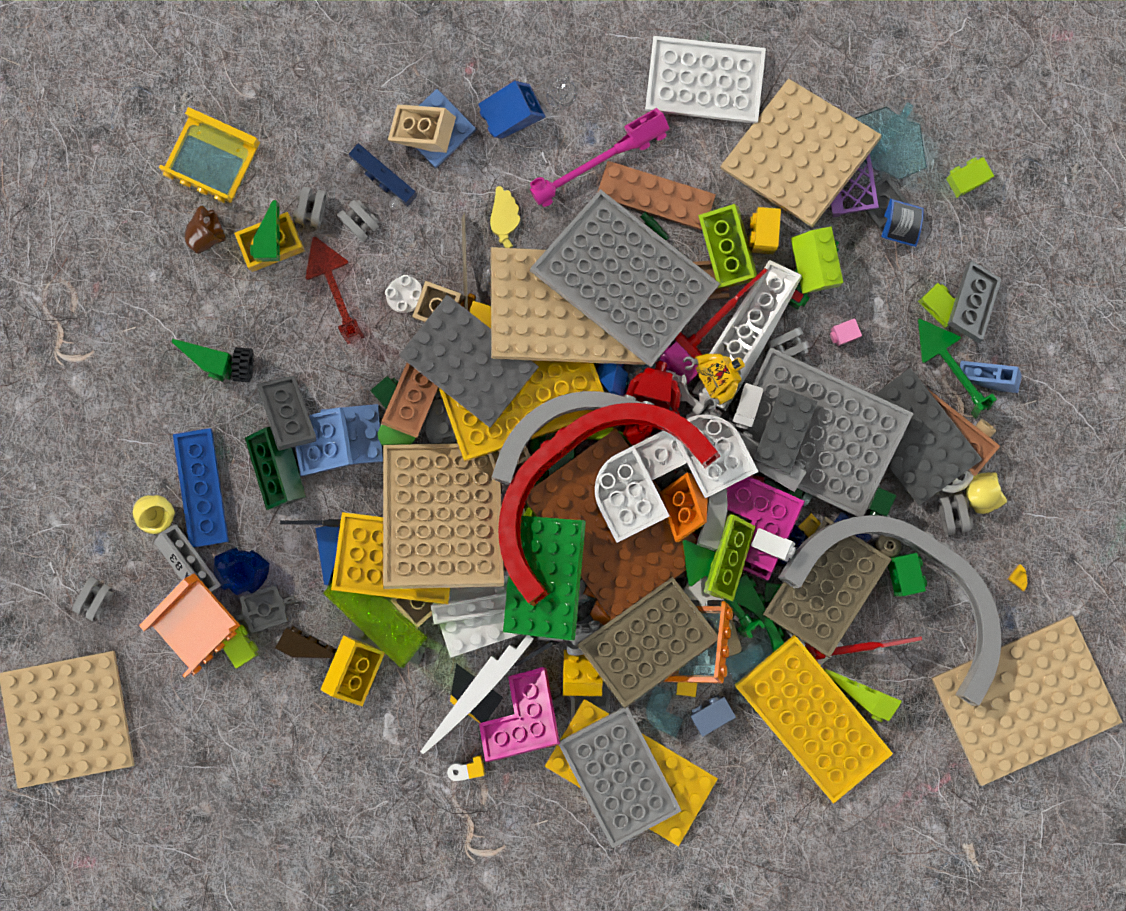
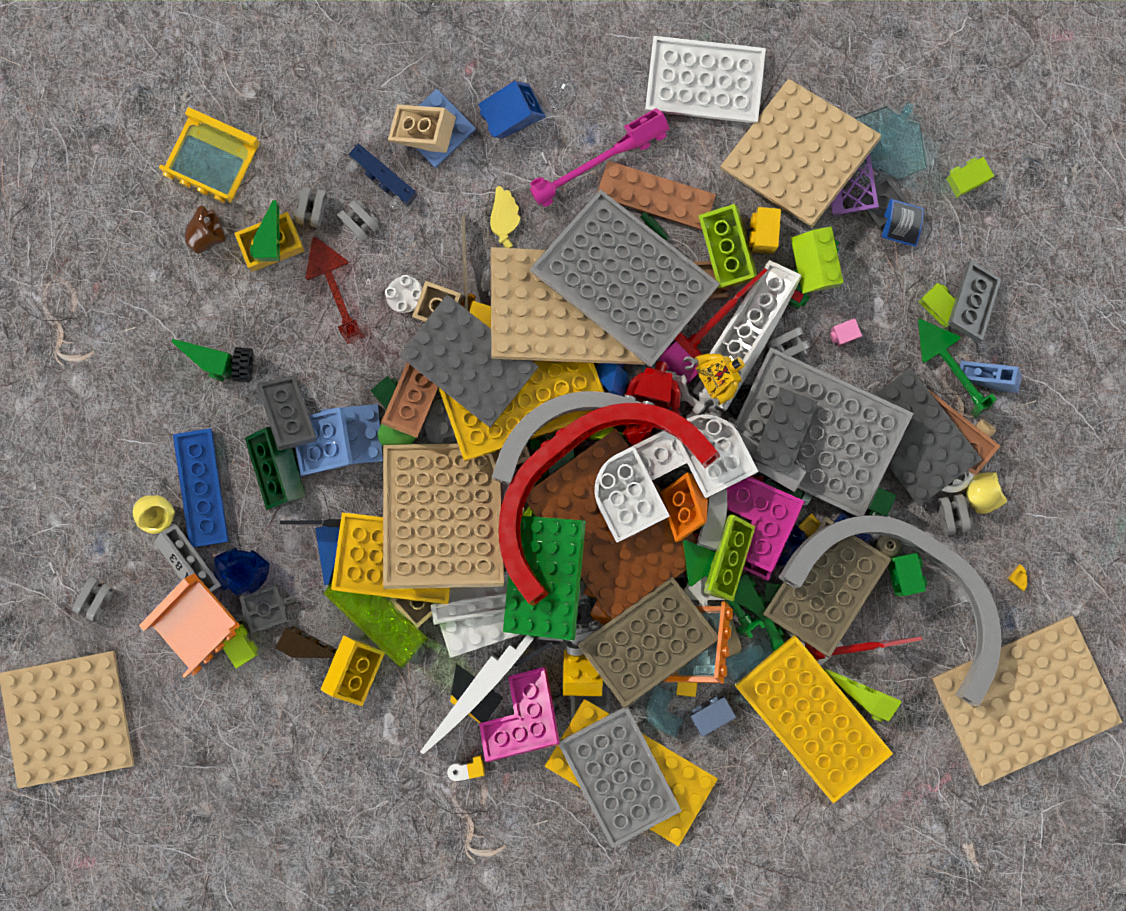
white bracket [733,383,763,429] -> none
white bracket [751,528,796,562] -> none

